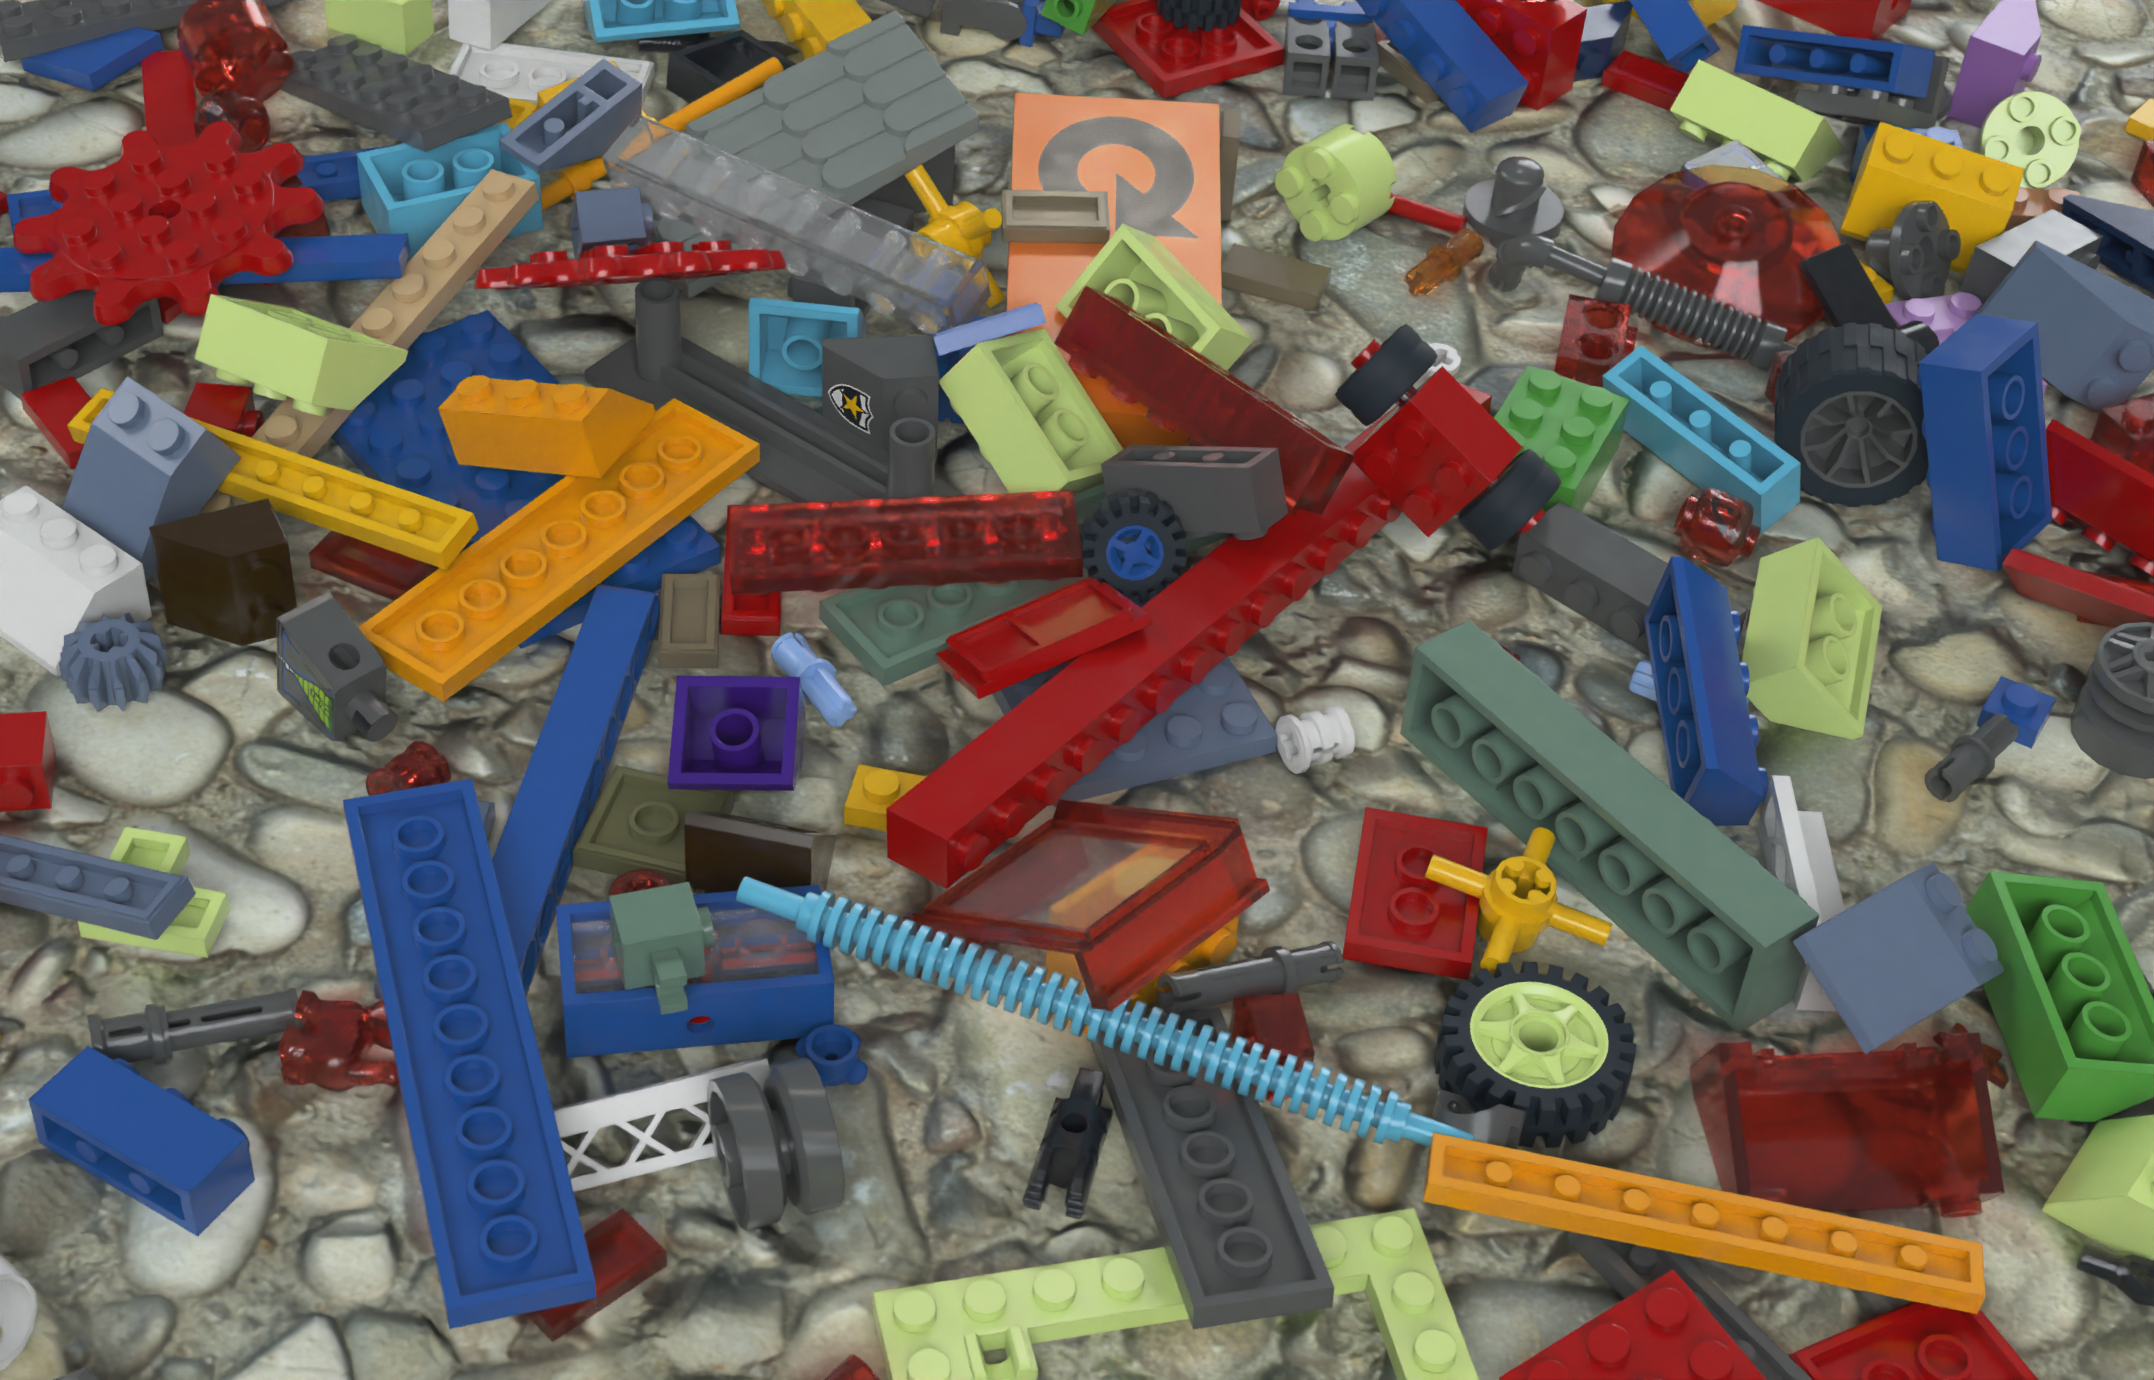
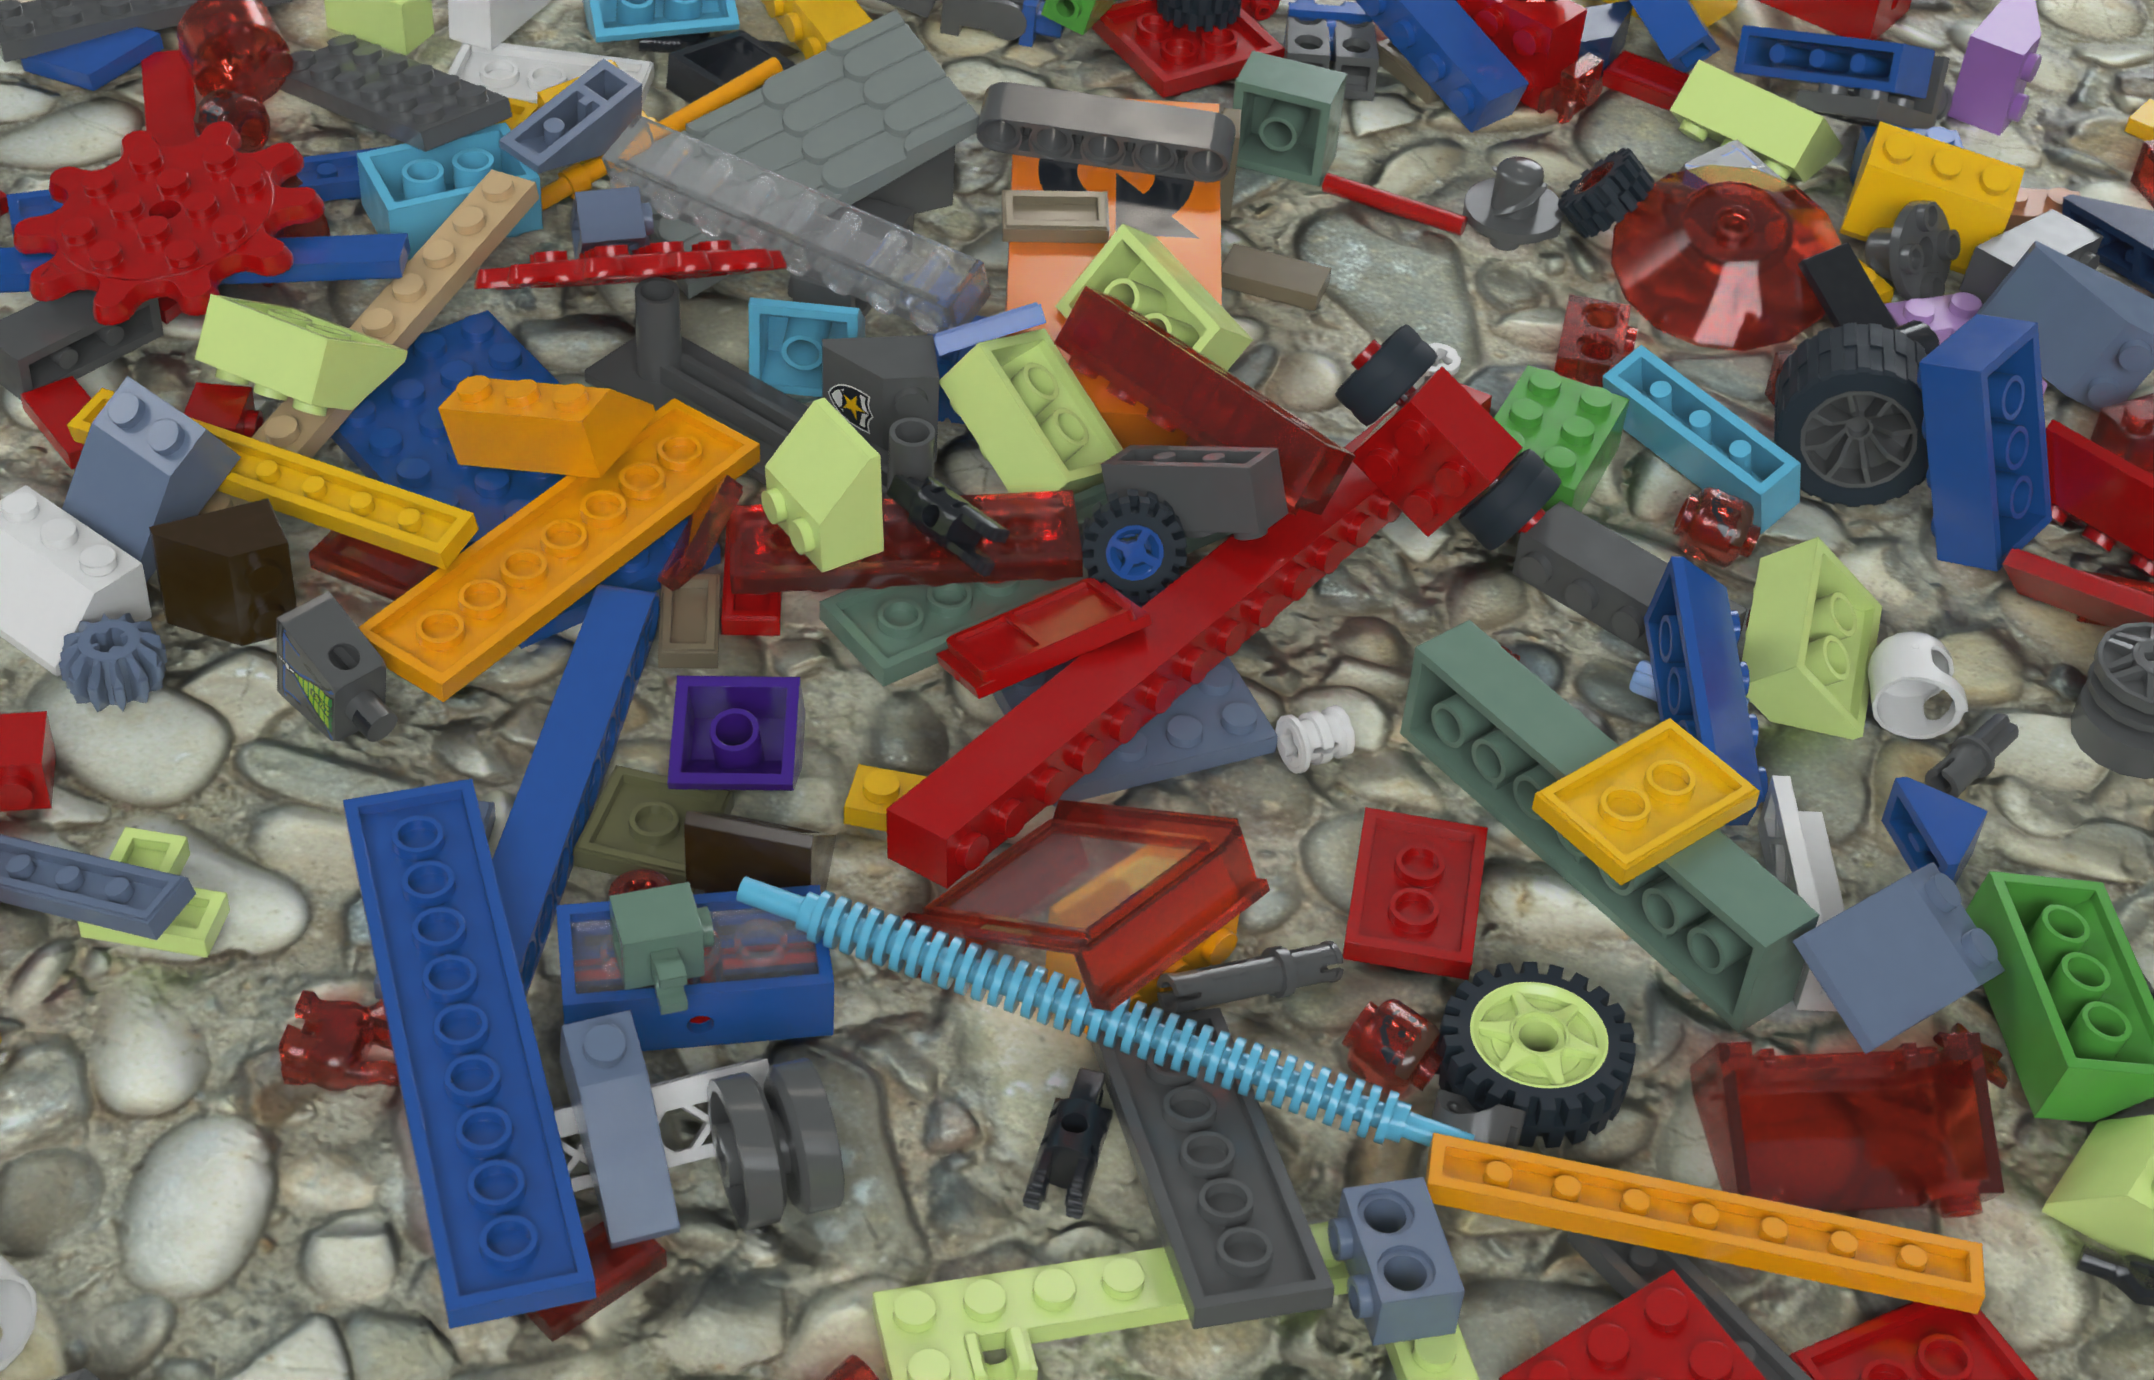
blue brick [29,1046,255,1236] -> none
dark grey pin [87,988,302,1065] -> none
clear red bush [365,741,452,796] -> none
light blue axle [771,632,857,727] -> none
blue plate [796,1024,868,1088] -> none
yellow bar [905,164,1006,309] -> none
clear red brick [1229,993,1315,1100] -> none
yellowish green brick [1275,124,1397,242] -> none
clear orange axle [1404,228,1484,297] -> none
yellow bar [1425,827,1613,976] -> none
dark grey piece [1488,235,1797,371] -> none
blue plate [1976,676,2056,749] -> none
yellowish green plate [1979,91,2081,189] -> none
none -> sand blue slope [560,1010,680,1249]
none -> clear red tile [657,475,743,592]
none -> yellowish green slope [761,397,884,573]
none -> black hinge [887,475,1010,577]
none -> dark grey beam [976,82,1236,182]
none -> sand green brick [1232,51,1347,187]
none -> sand blue brick [1328,1177,1465,1346]
none -> clear red head [1342,998,1443,1096]
none -> yellow tile [1532,718,1760,886]
none -> clear red plate [1537,52,1604,124]
none -> black wheel [1557,148,1655,238]
none -> white helmet [1868,631,1968,739]
none -> blue slope [1881,777,1988,885]

